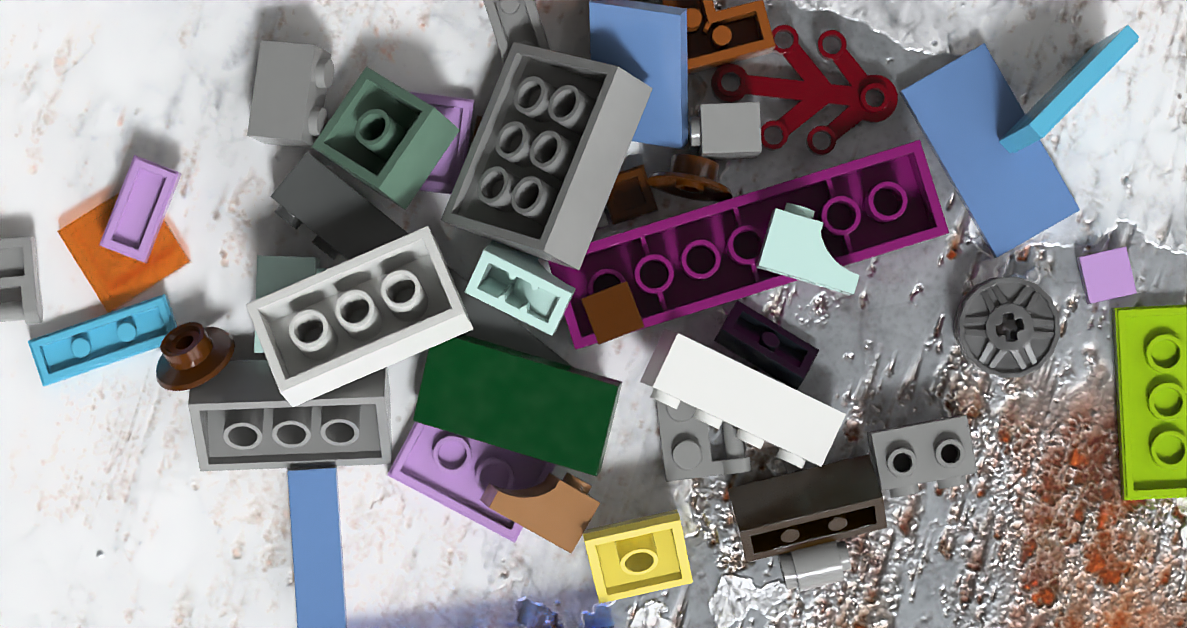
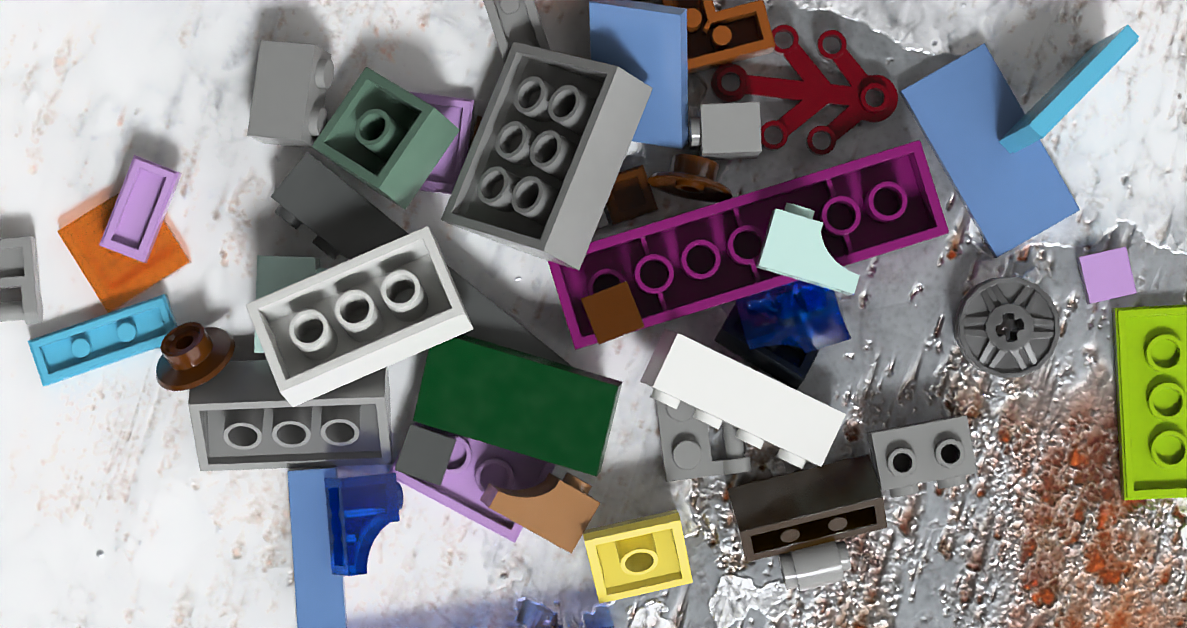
light aqua arch [465,240,576,336] -> none
none -> clear blue arch [324,473,403,576]
none -> dark grey tile [395,424,457,486]
none -> clear blue arch [736,280,851,353]

